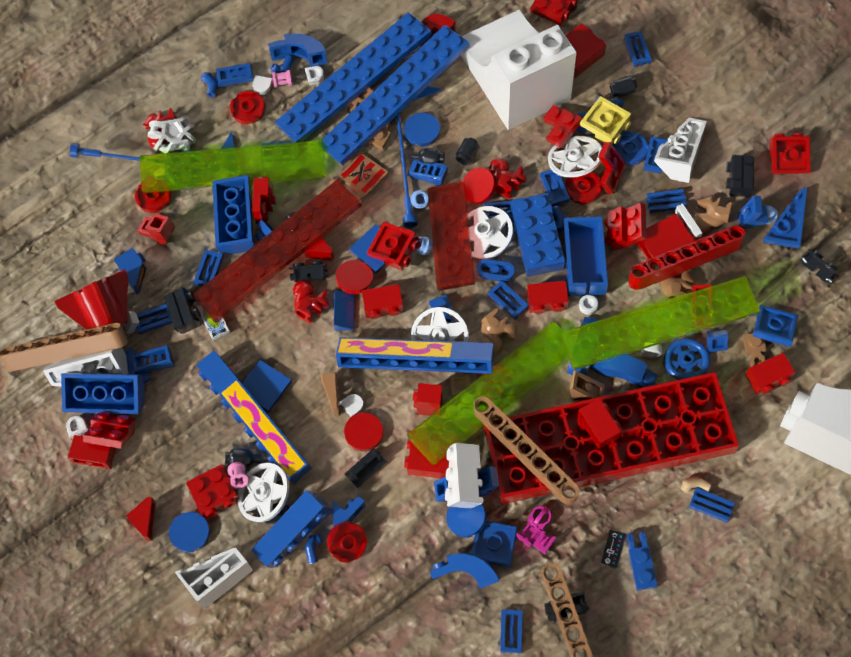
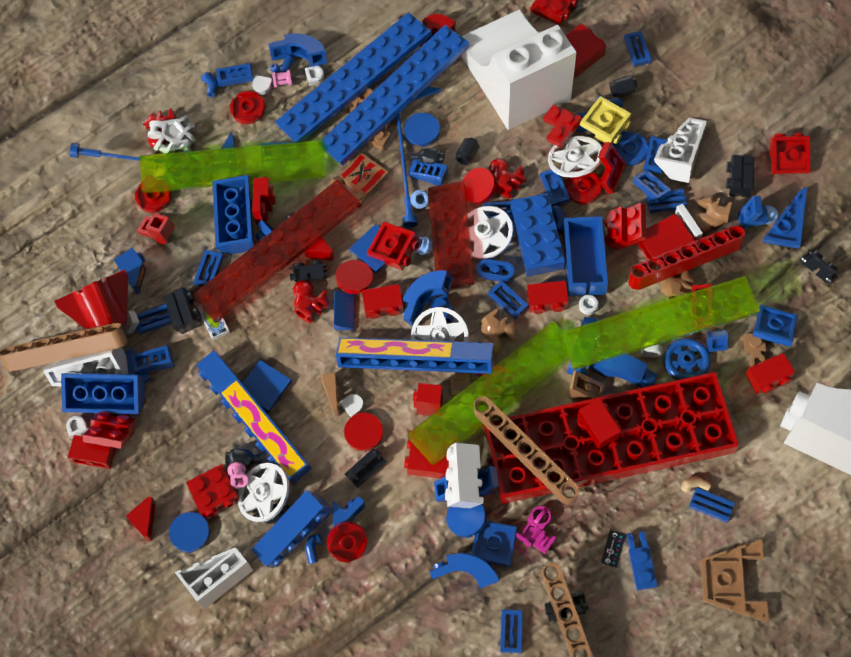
none -> blue arch [402,271,454,326]
none -> blue tile [633,170,671,203]
none -> medium nougat wing [700,540,769,622]

